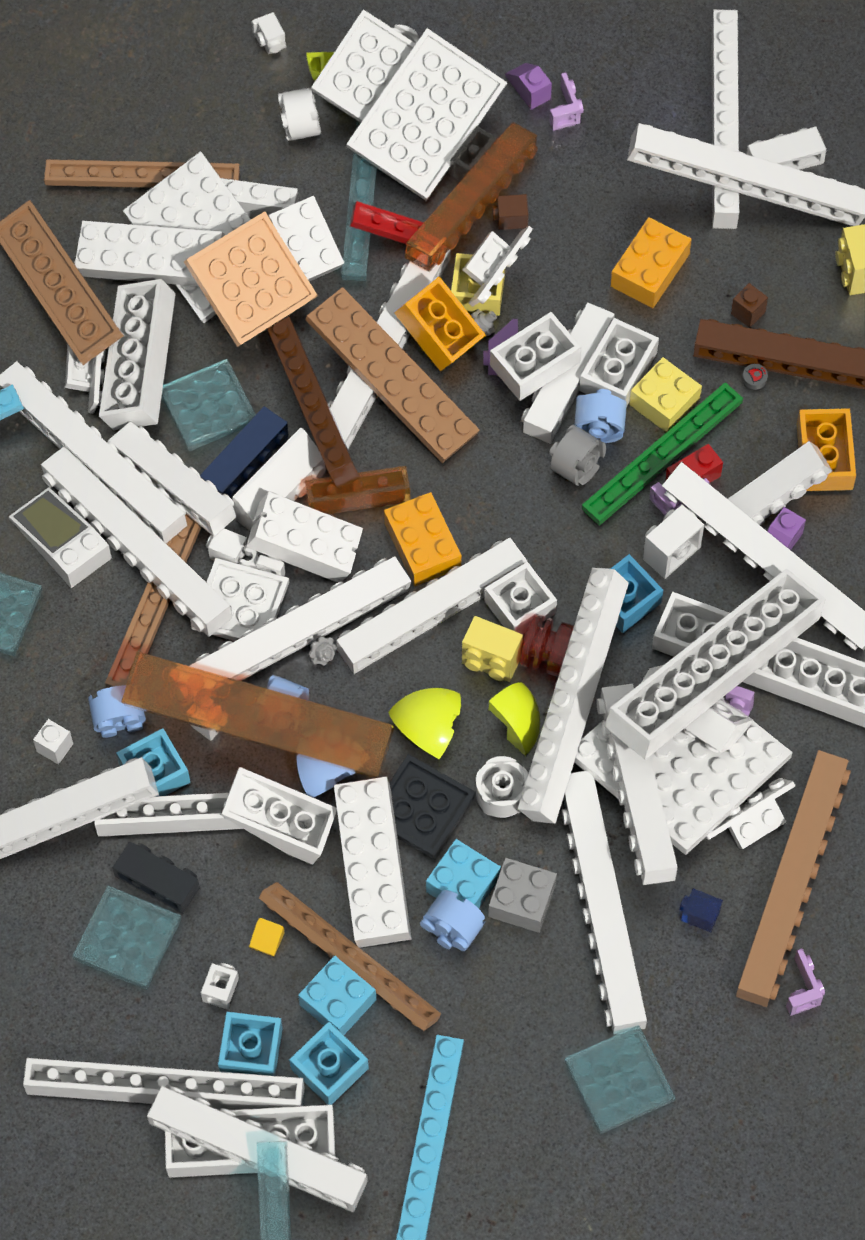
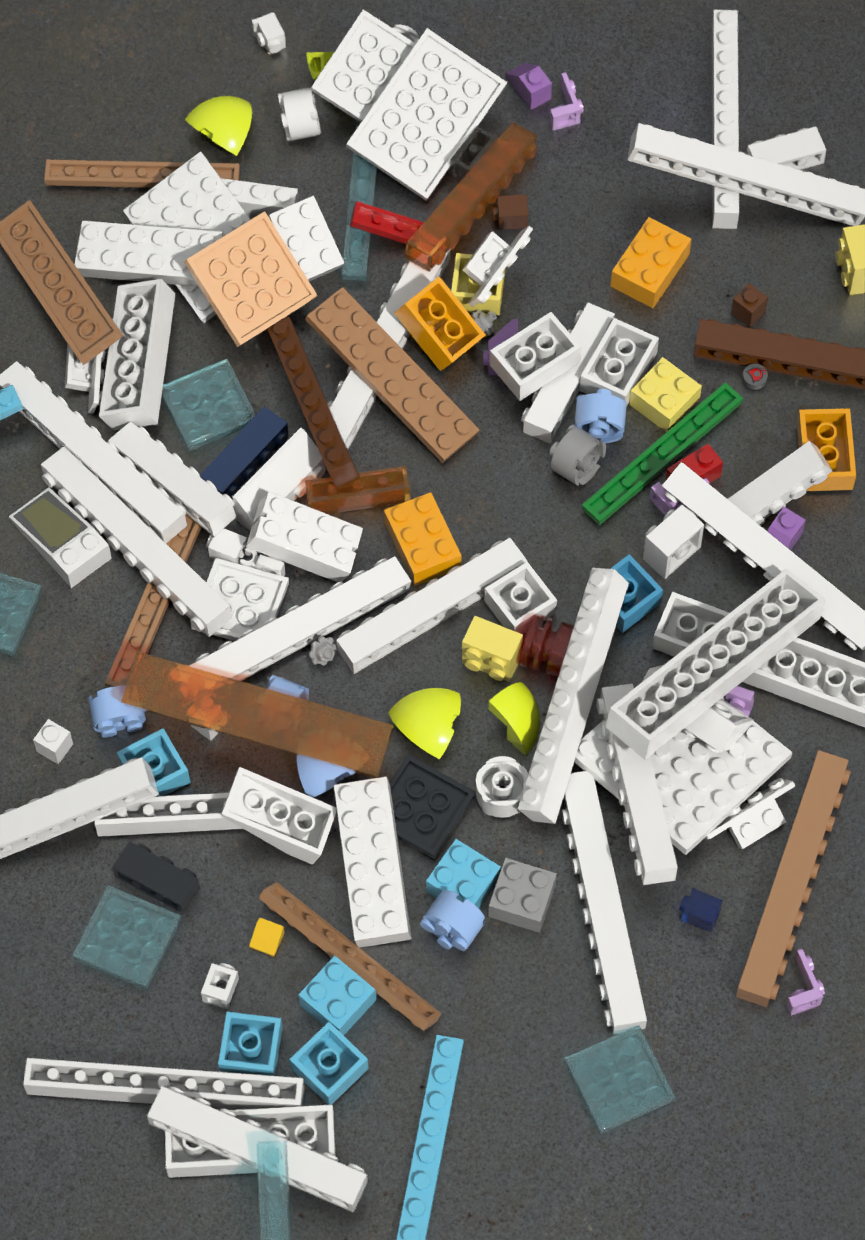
none -> neon yellow brick [185,96,252,156]

